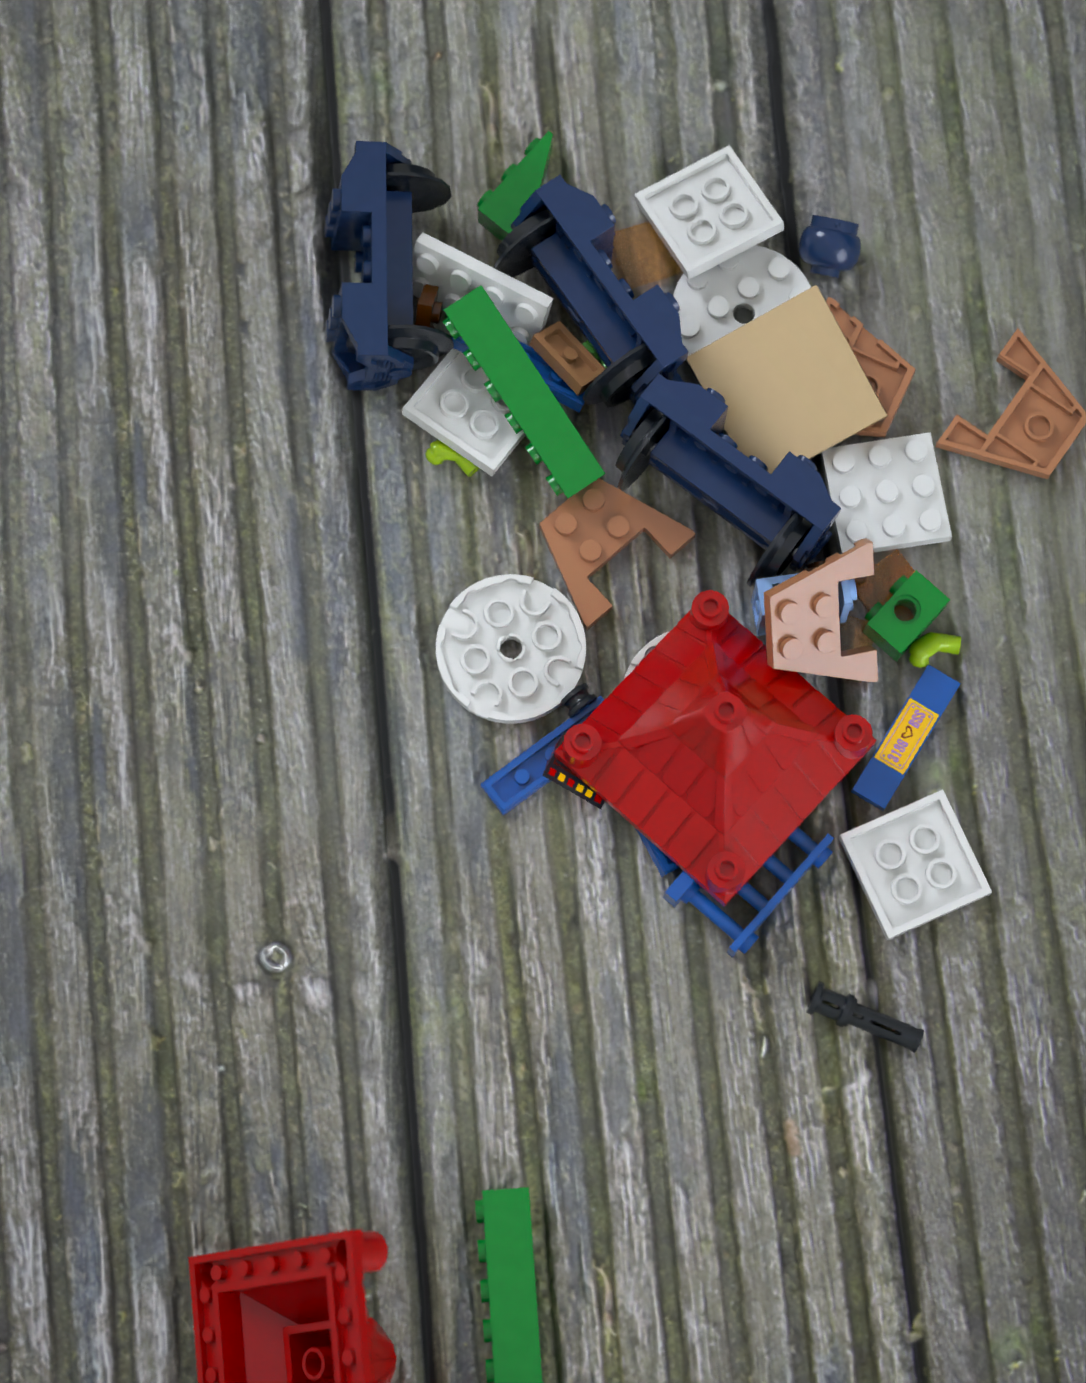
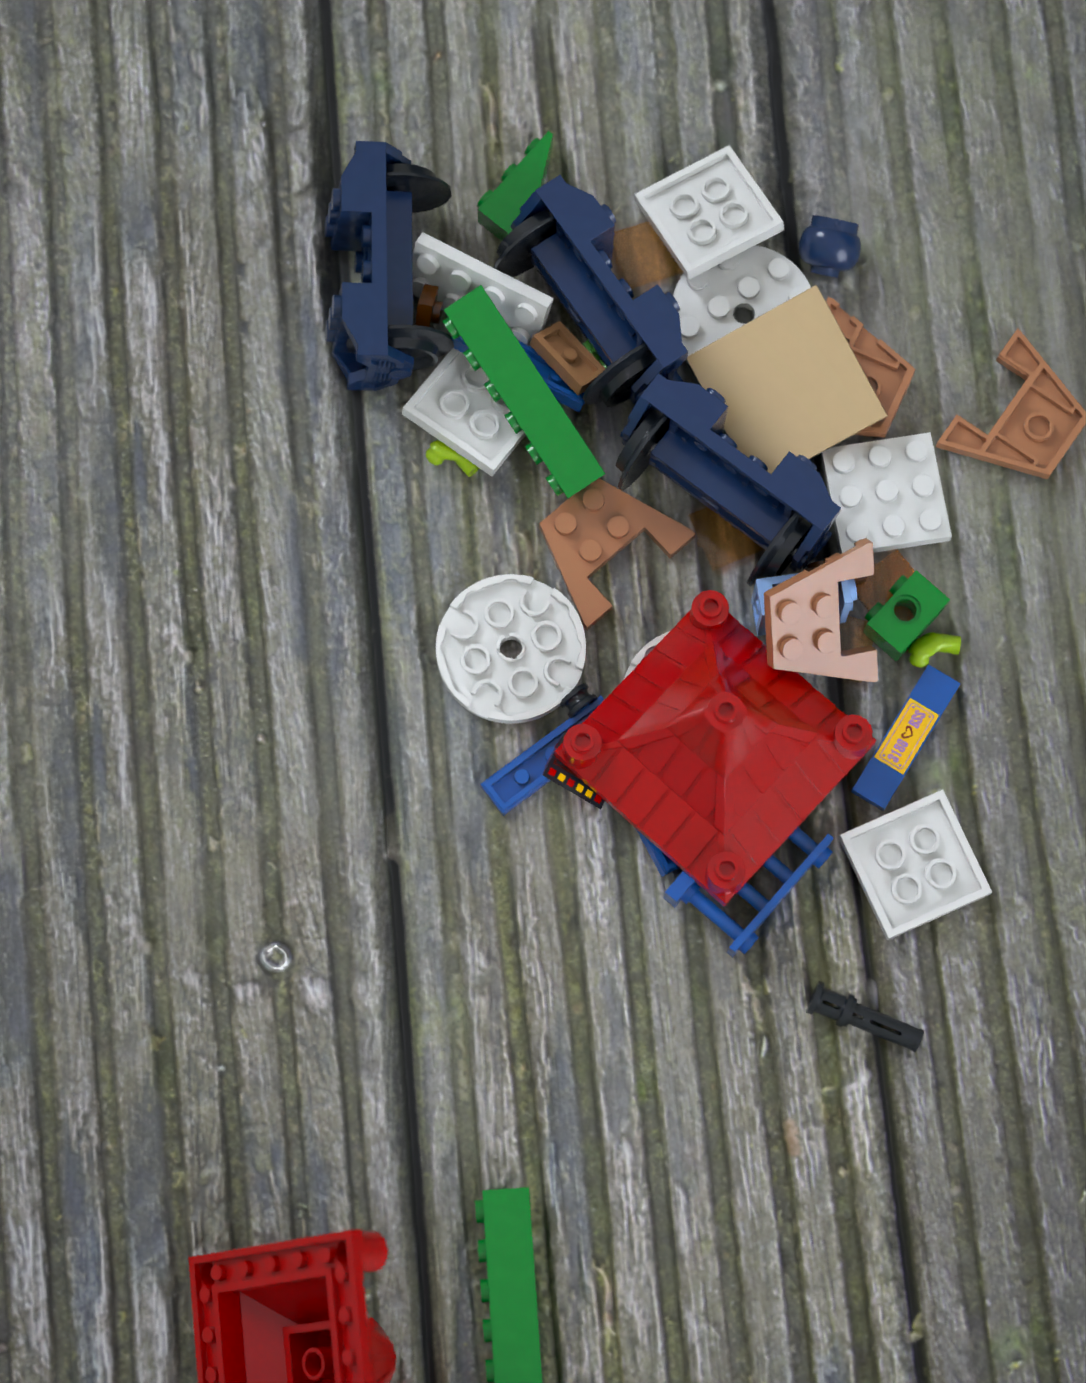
none -> clear orange piece [689,507,765,571]

